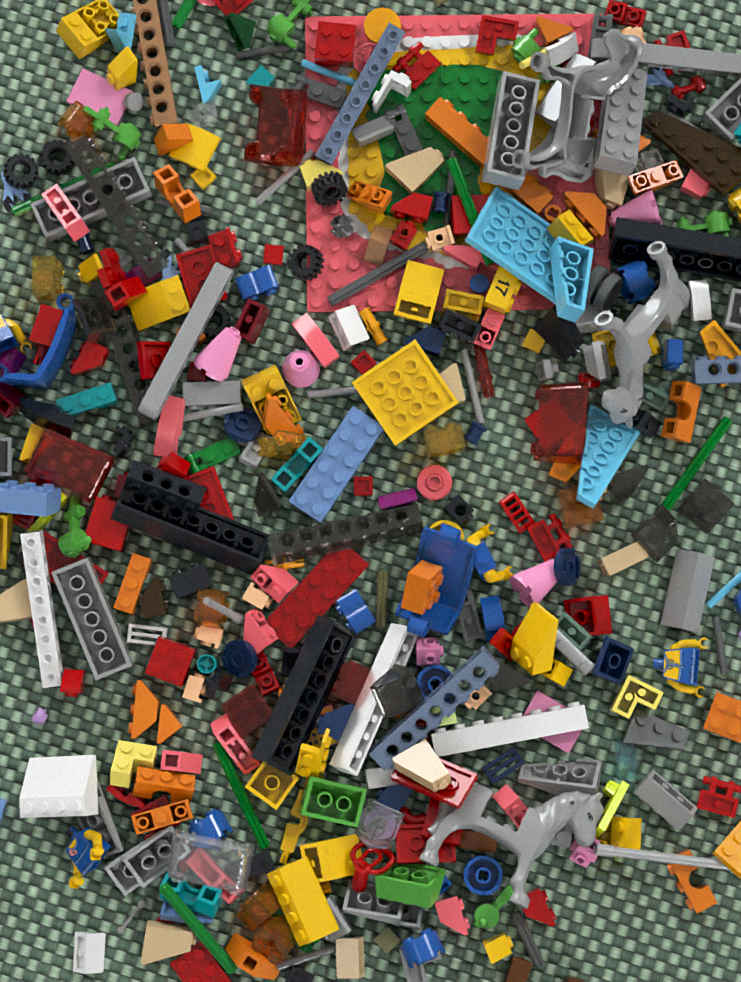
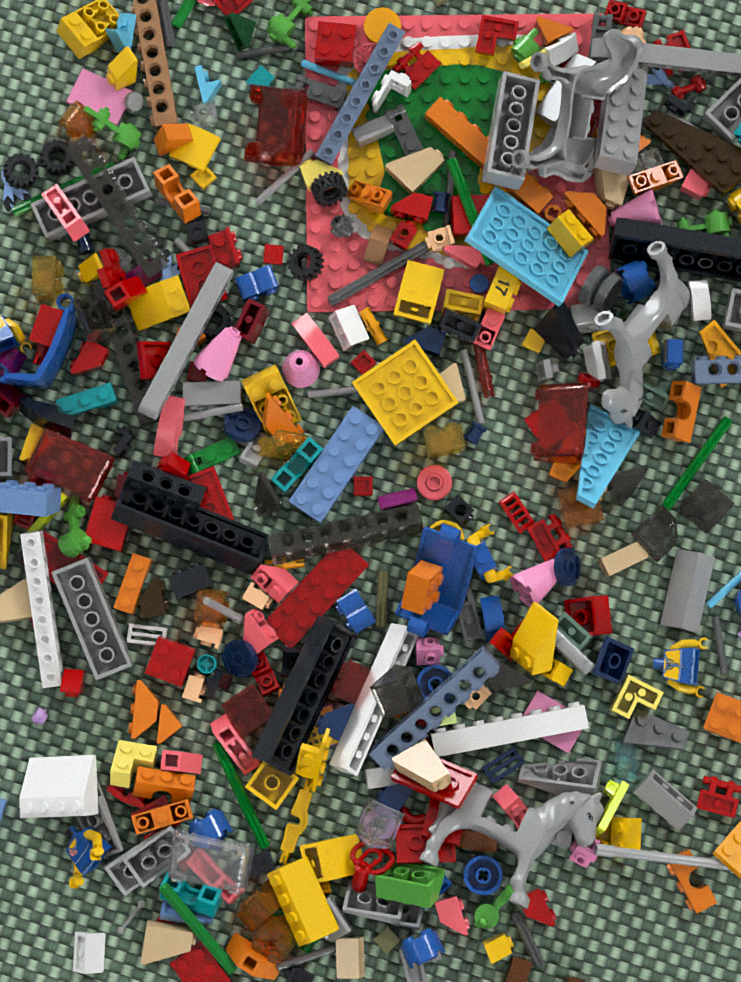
bright green slope [298,776,367,827] -> none
medium azure wedge [549,236,594,323] -> none

